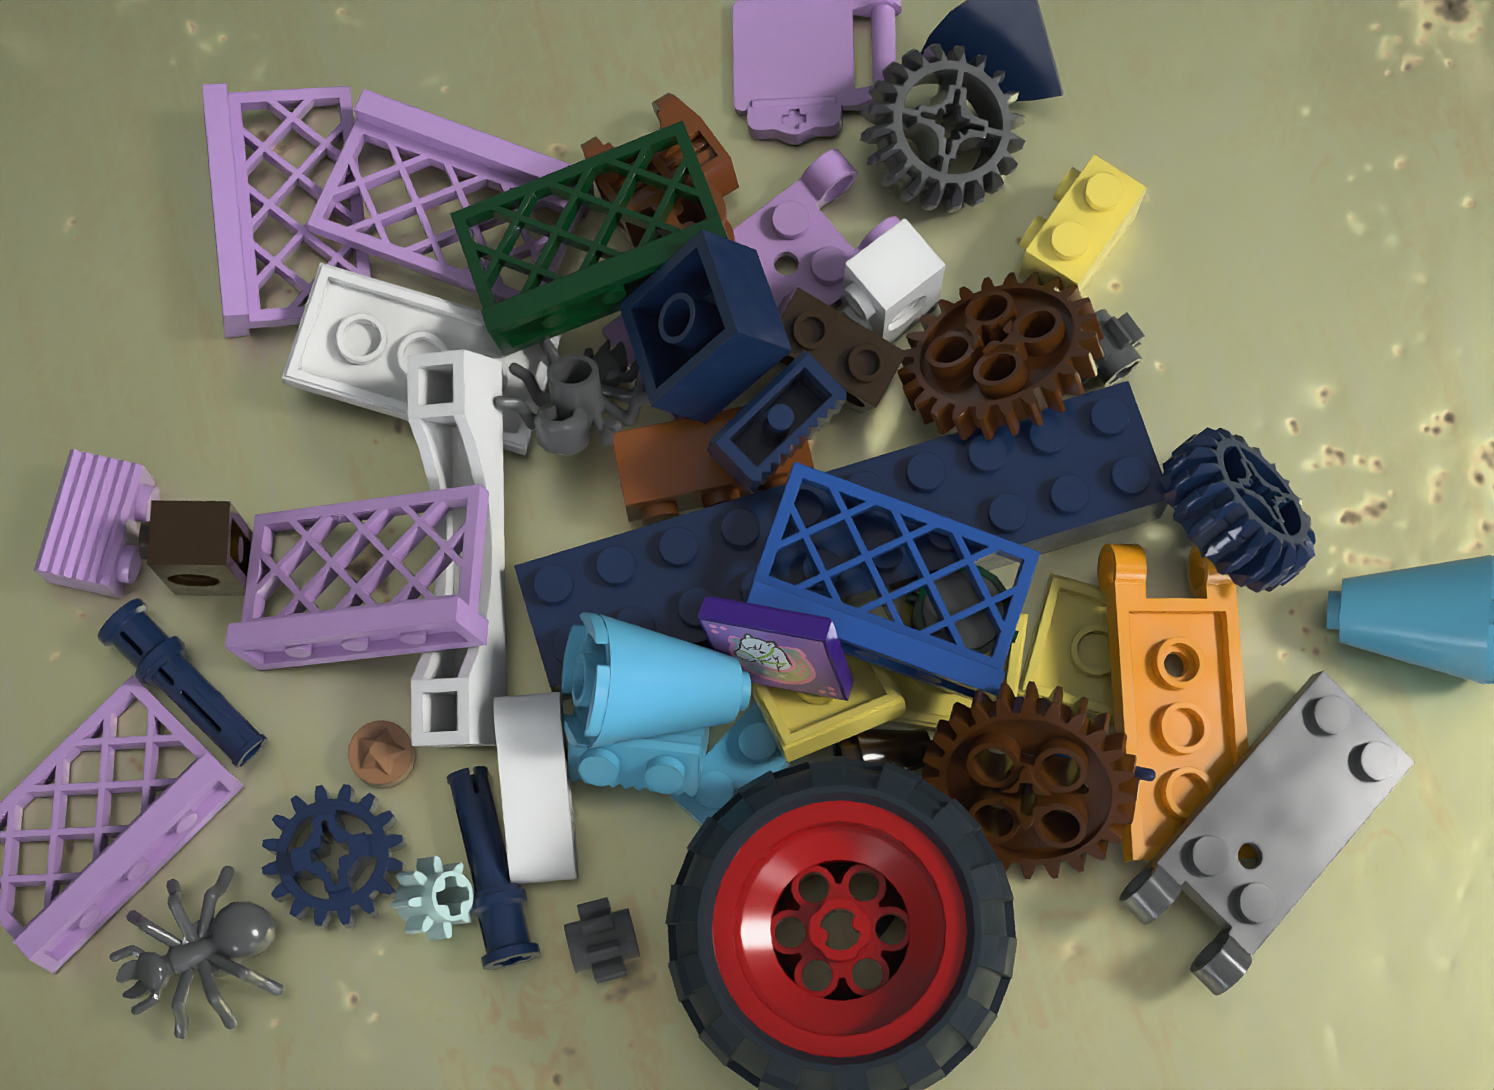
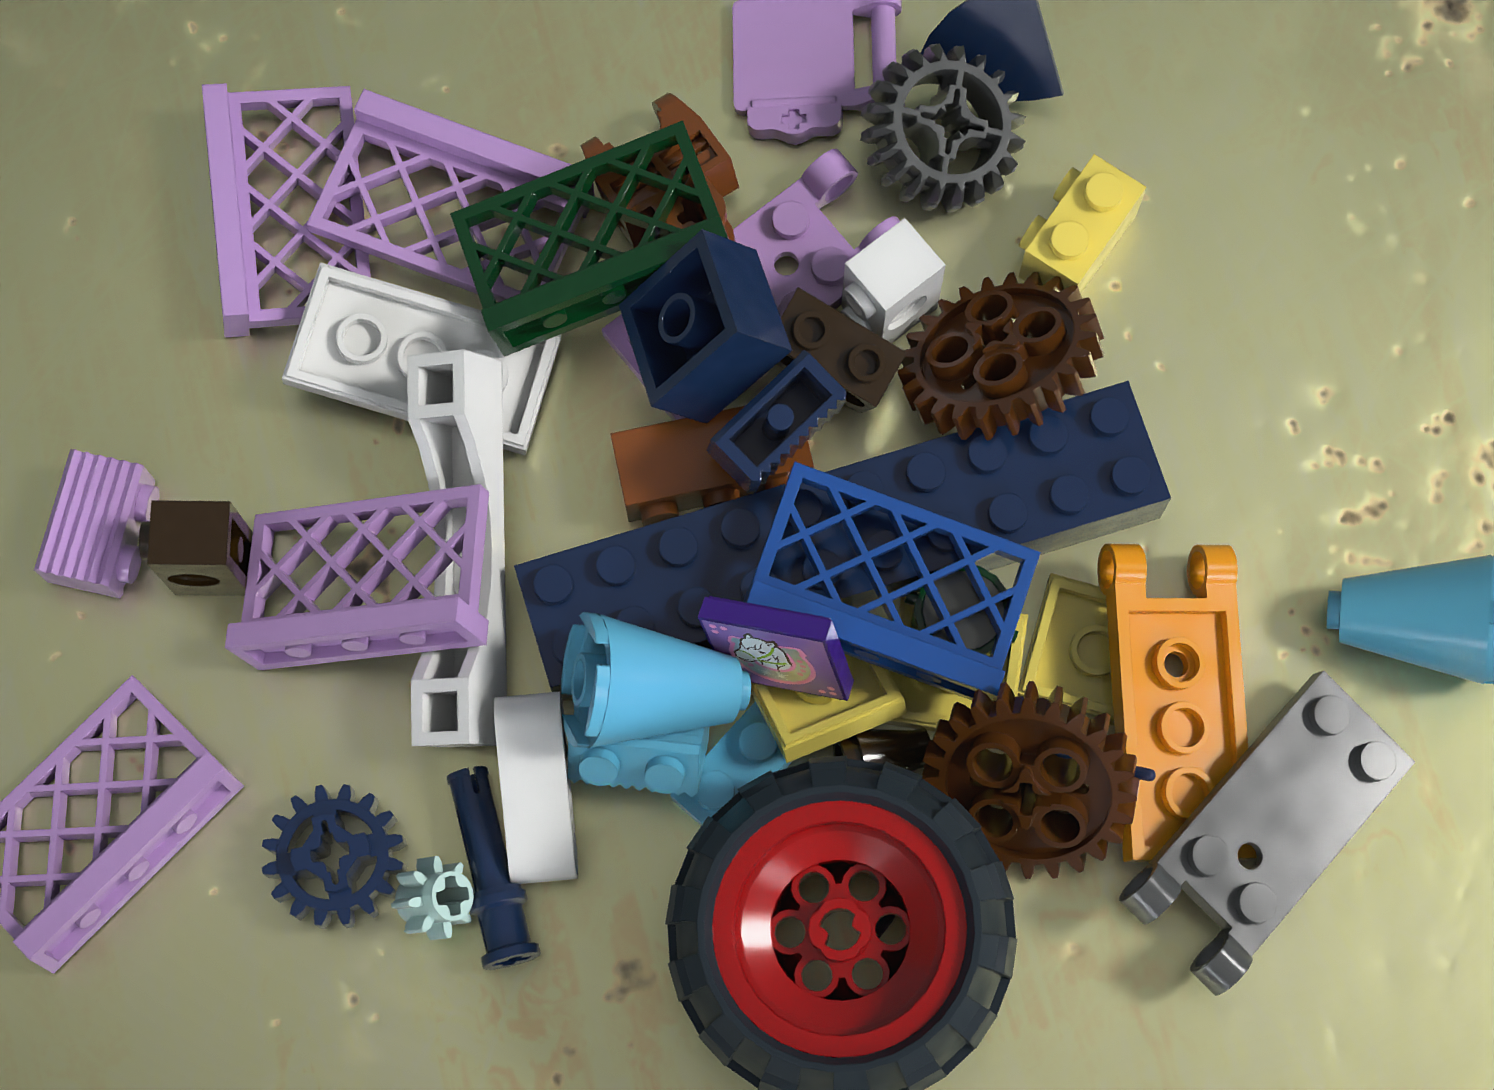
dark blue pin [97,598,267,768] -> none
dark grey animal [109,865,285,1039] -> none
medium nougat tile [348,720,416,788] -> none
dark grey animal [495,339,650,456] -> none
dark grey gear [564,897,640,984] -> none
dark grey gear [1080,309,1145,387] -> none
dark blue gear [1160,427,1316,593] -> none

